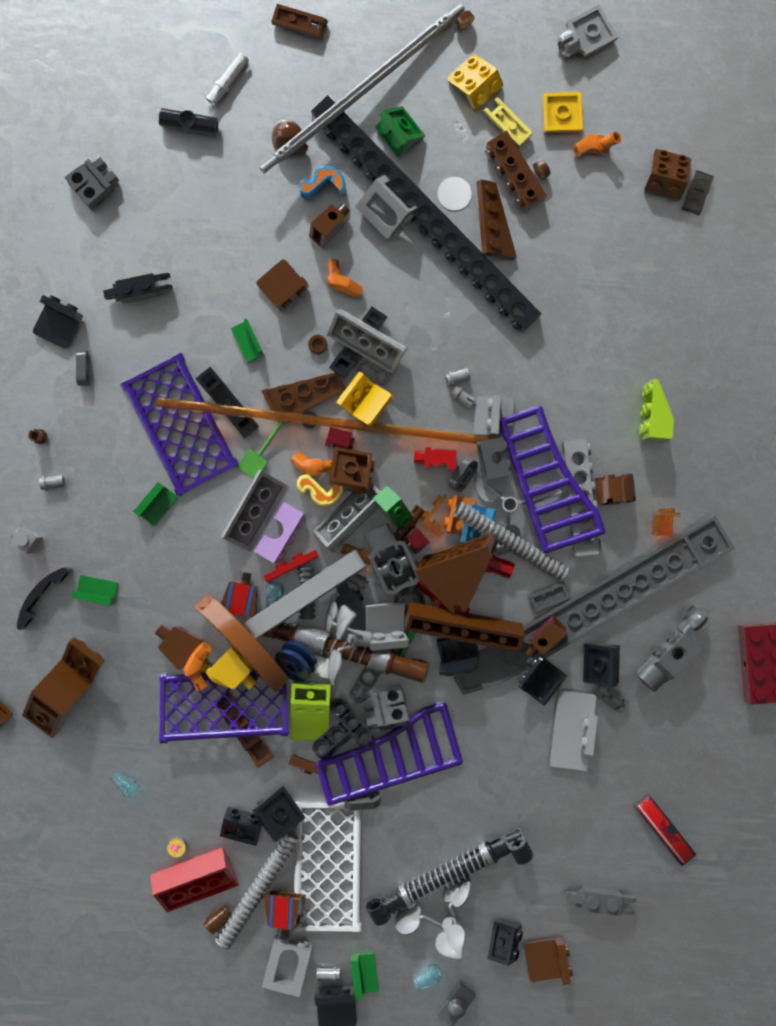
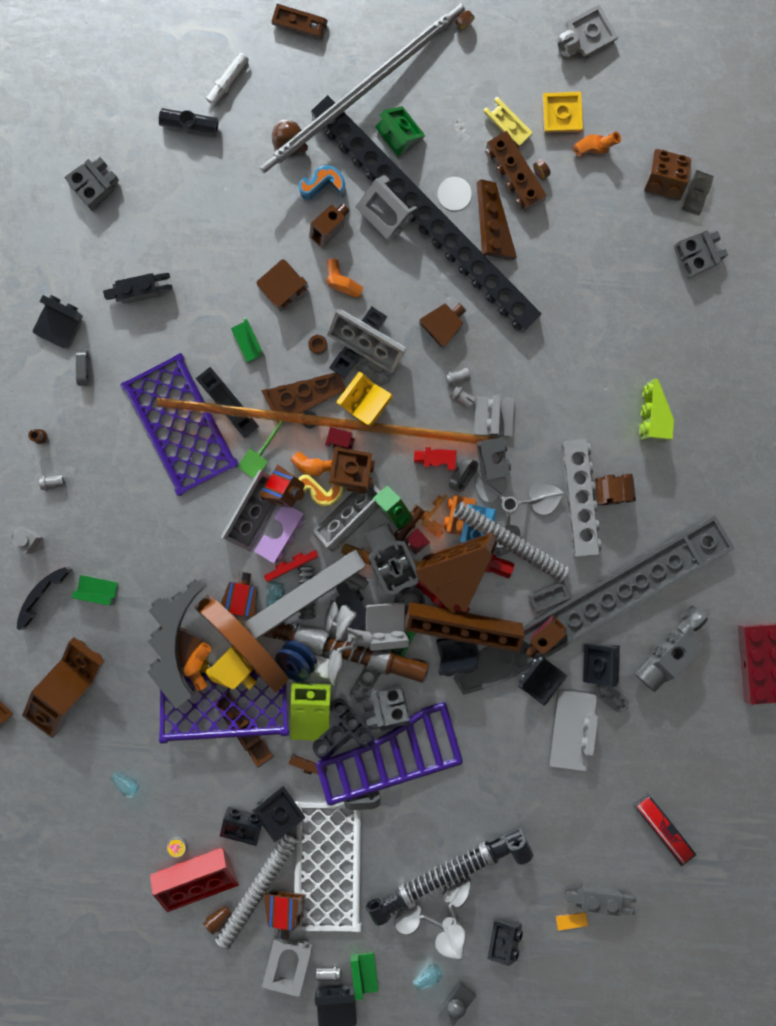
green panel [133,482,178,526] -> none
yellow bracket [448,55,504,110] -> none
dark purple bar [499,405,606,553] -> none
reddish brown bracket [524,937,573,985] -> none
clear orange bracket [651,508,680,536] -> none
none -> dark grey arch [147,579,207,709]
none -> reddish brown torso [259,464,305,508]
none -> reddish brown torso [419,303,466,349]
none -> light orange window [556,912,588,931]
none -> dark grey hips [674,230,728,279]

